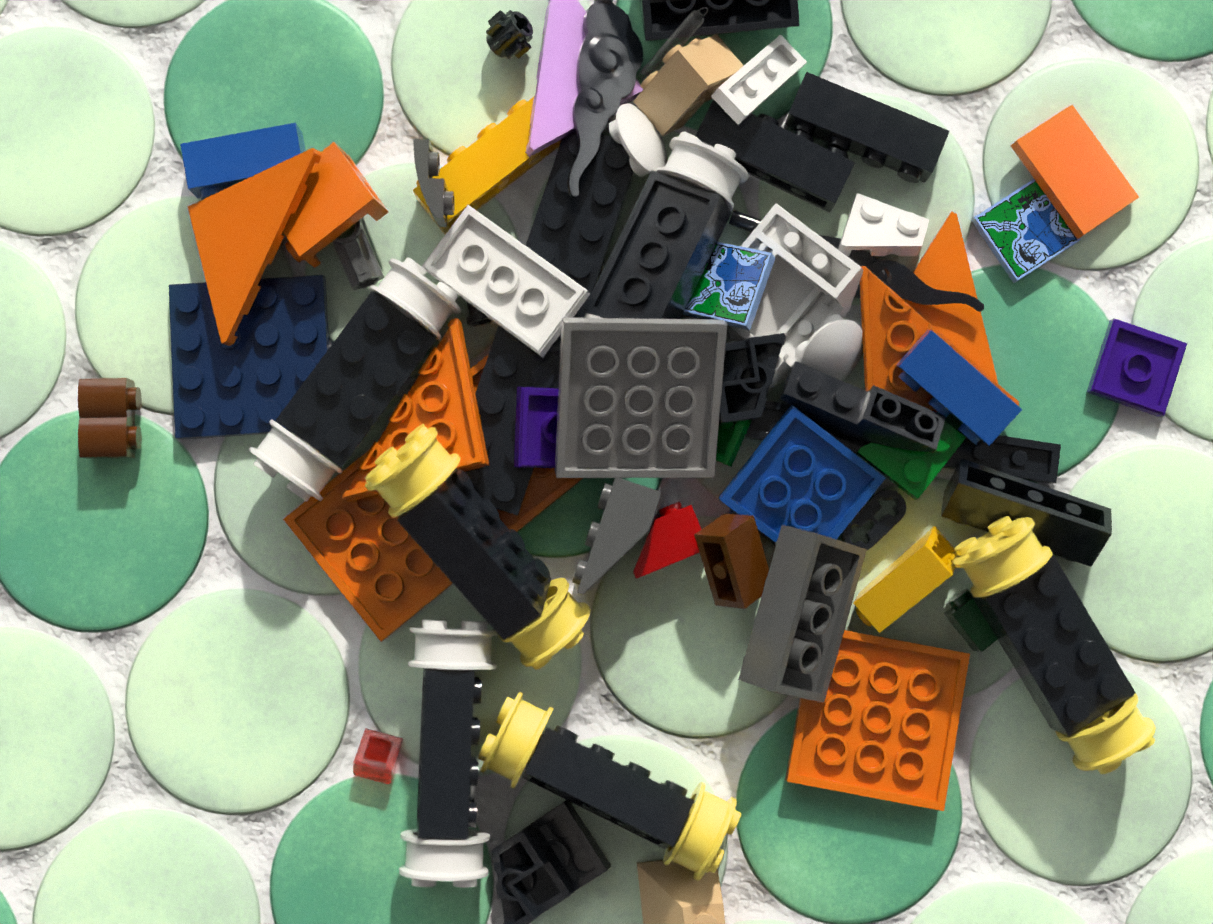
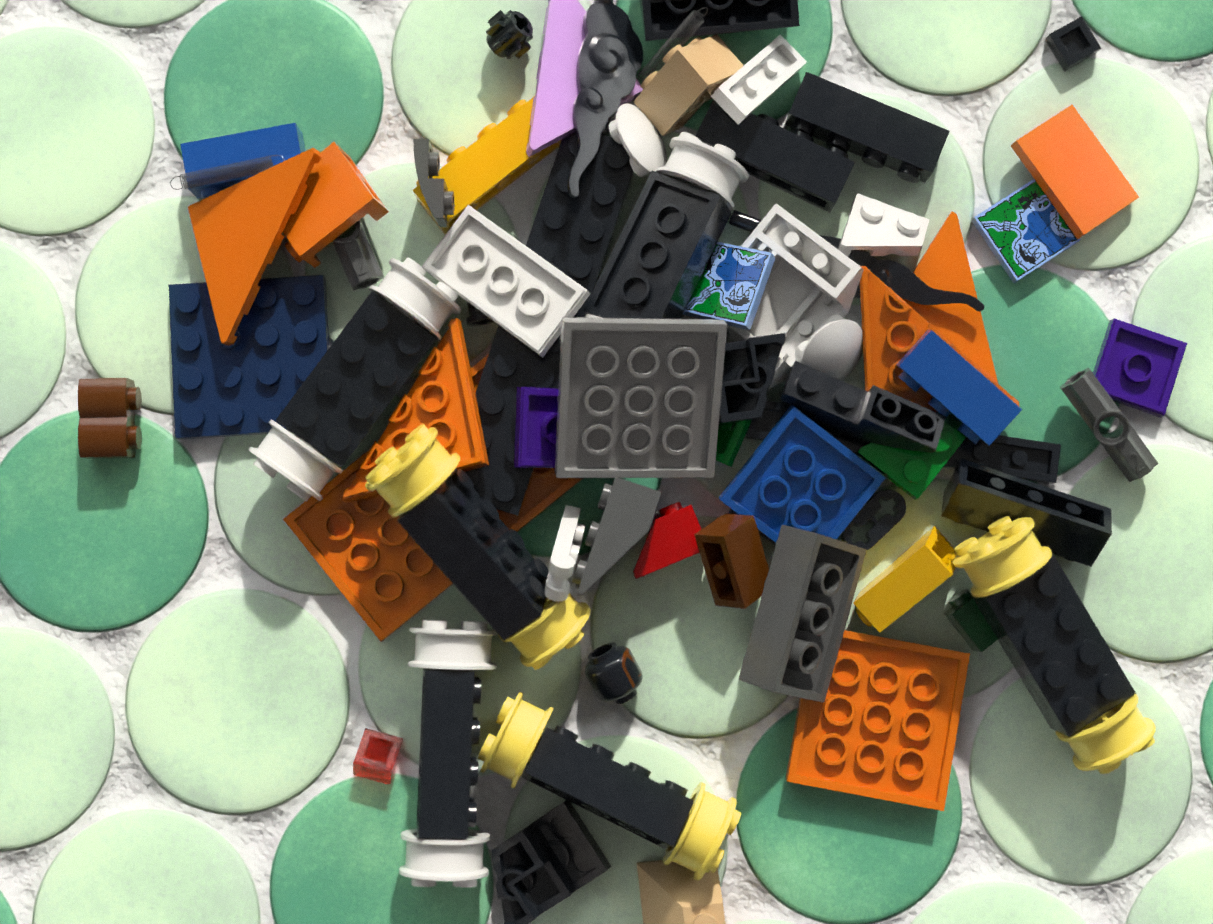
none -> dark grey piece [170,155,285,190]
none -> white plate [544,505,585,602]
none -> black head [584,642,643,704]
none -> black tile [1045,16,1101,72]
none -> dark grey piece [1060,367,1158,482]

